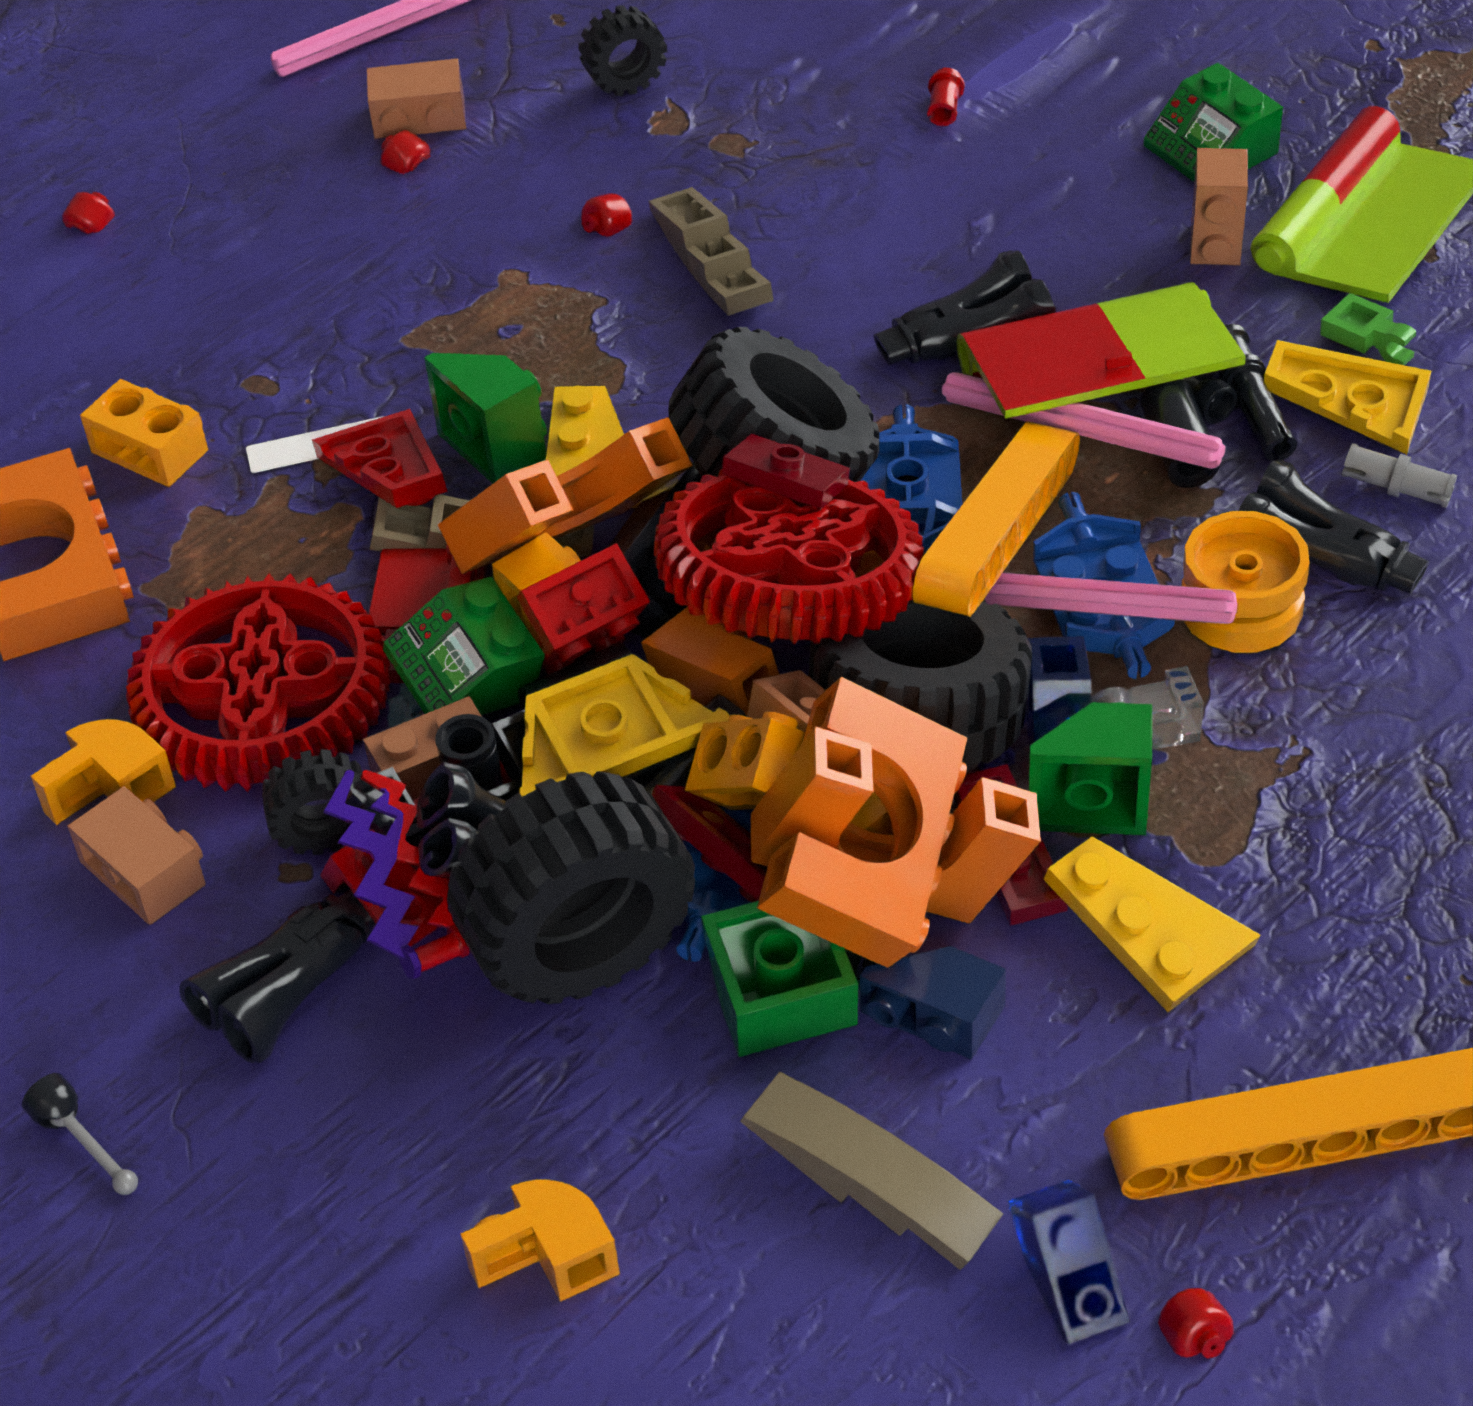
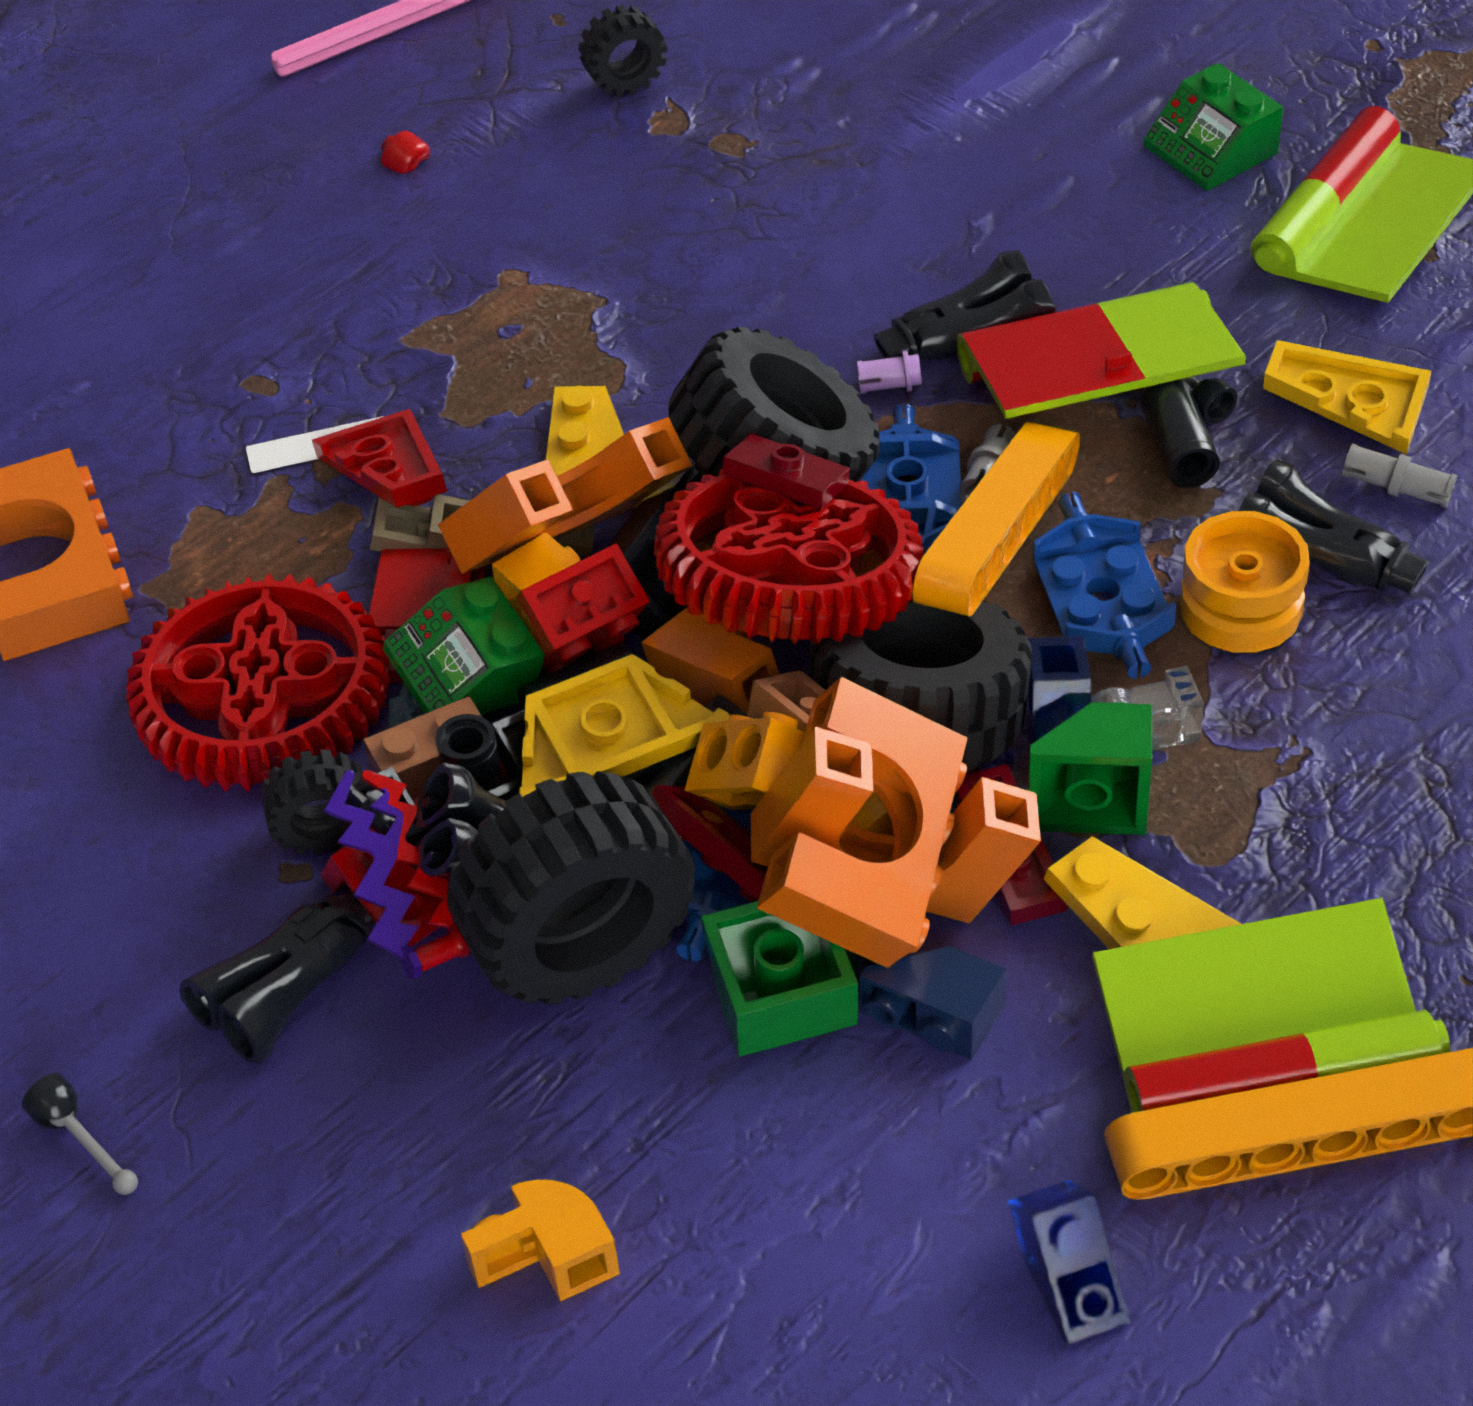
light orange brick [31,719,176,825] -> none
red piece [62,192,115,234] -> none
nougat brick [67,786,206,925] -> none
light orange brick [80,379,208,487] -> none
nougat brick [367,58,466,139] -> none
green slope [424,353,547,484] -> none
red piece [581,193,632,236] -> none
dark tan slope [648,187,774,316] -> none
dark tan slope [740,1071,1003,1270] -> none
red pin [927,67,965,126] -> none
bright pink axle [942,372,1225,469] -> none
bright pink axle [985,573,1237,624] -> none
red piece [1158,1288,1234,1359] -> none
nougat brick [1190,148,1248,265] -> none
black pin [1219,324,1297,461] -> none
bright green plate [1320,293,1416,365] -> none
none -> lavender pin [857,350,922,394]
none -> light grey pin [959,424,1016,502]
none -> lime door [1092,898,1450,1113]

